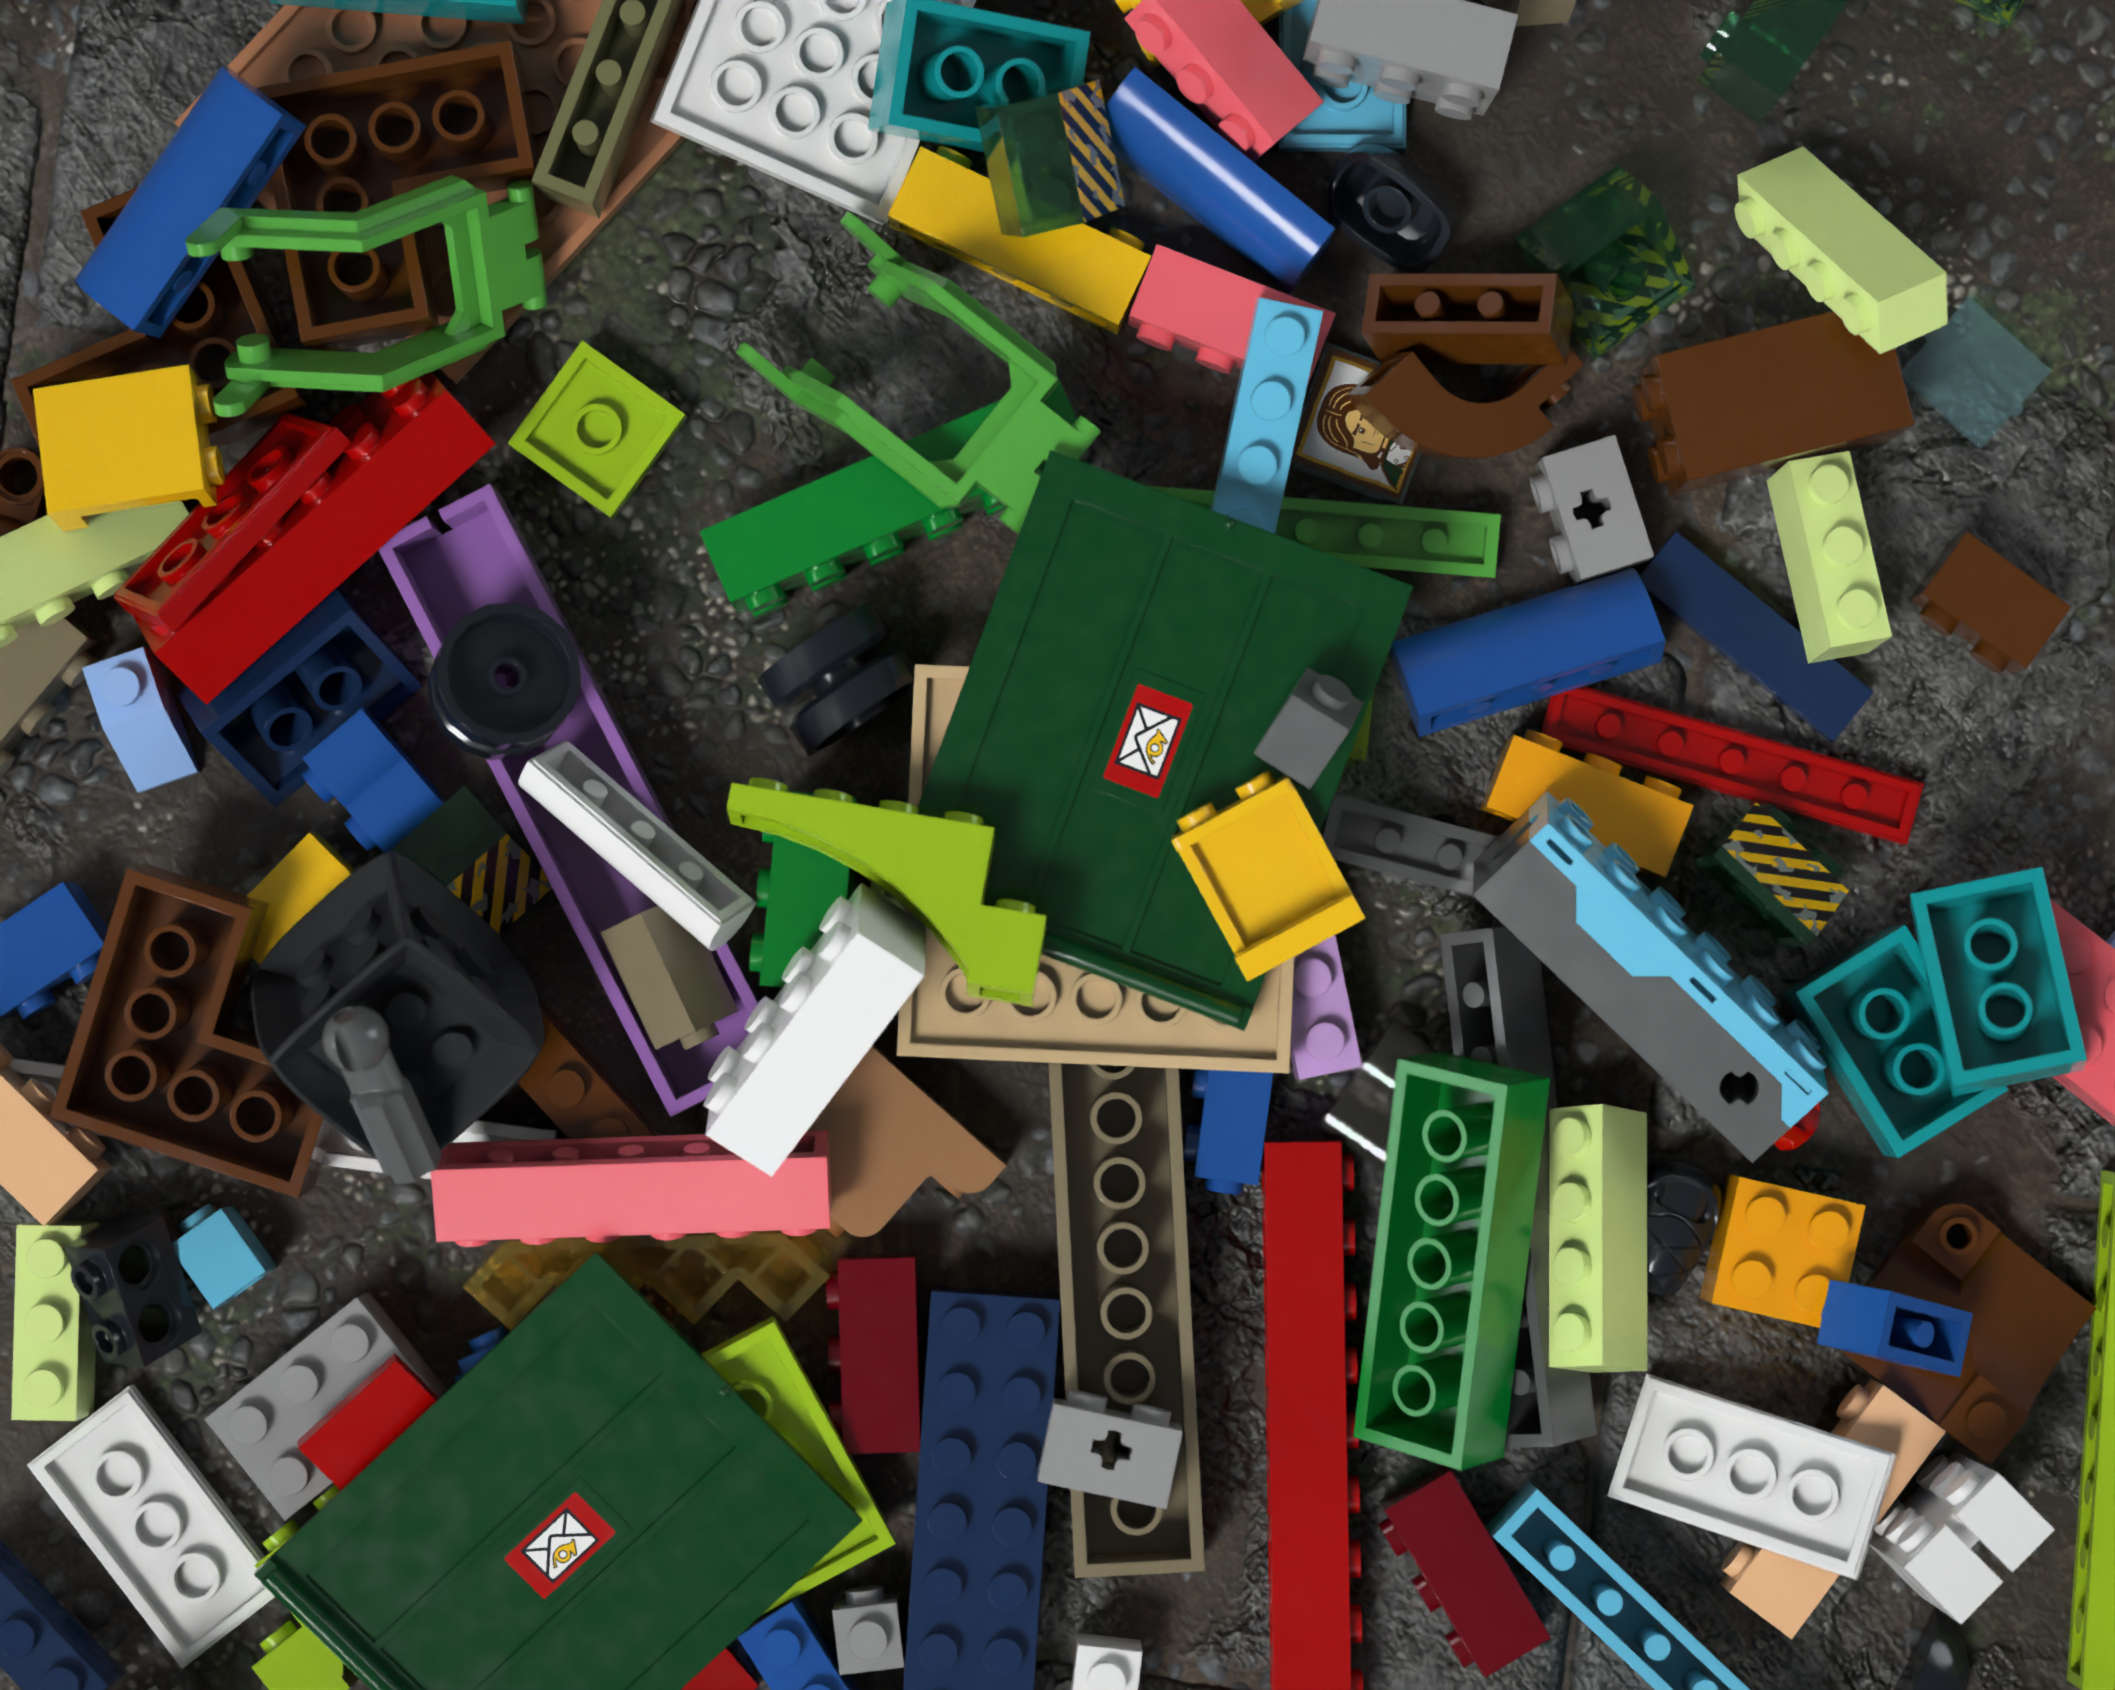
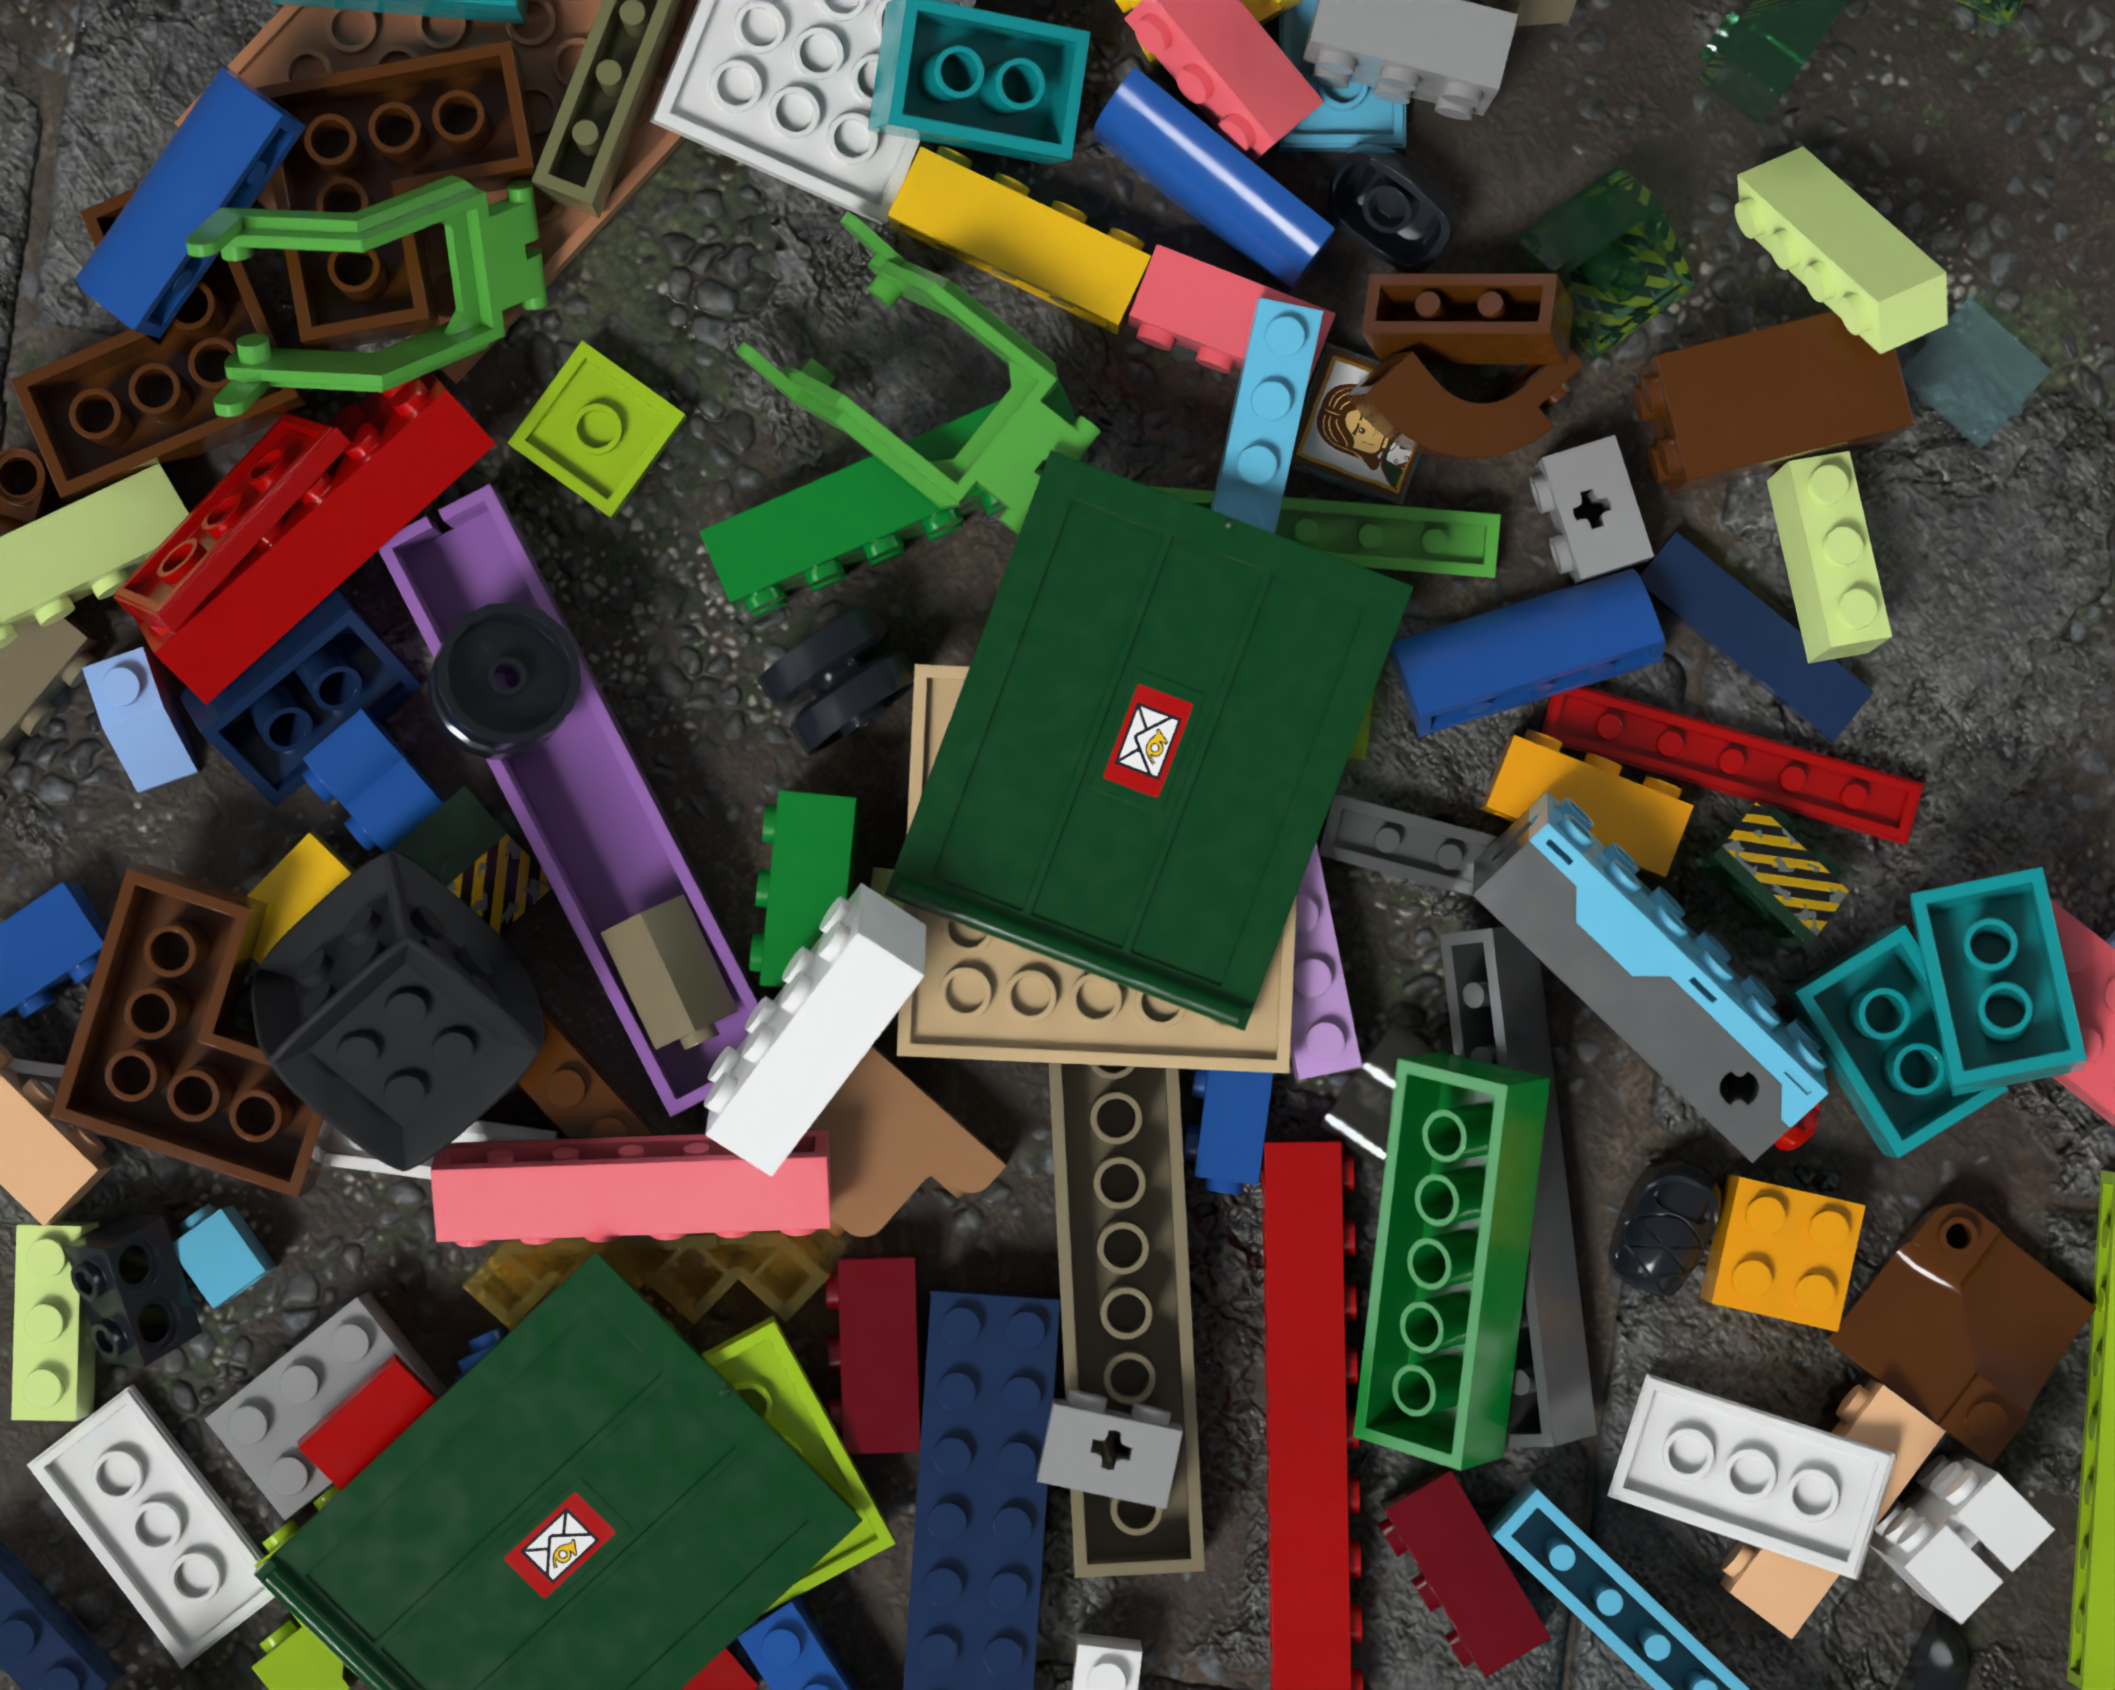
yellow panel [33,364,225,531] -> none
dark grey piece [322,1006,442,1184] -> none
white brick [518,740,756,951] -> none
lime arch [727,778,1047,1007] -> none
light grey brick [832,1585,906,1675] -> none
clear green slope [975,79,1125,237] -> none
yellow panel [1171,770,1365,982] -> none
dark grey brick [1253,667,1364,789] -> none
yellowish green brick [1549,1104,1648,1373] -> none
blue brick [1817,1280,1973,1377] -> none
reddish brown brick [1909,532,2071,674] -> none

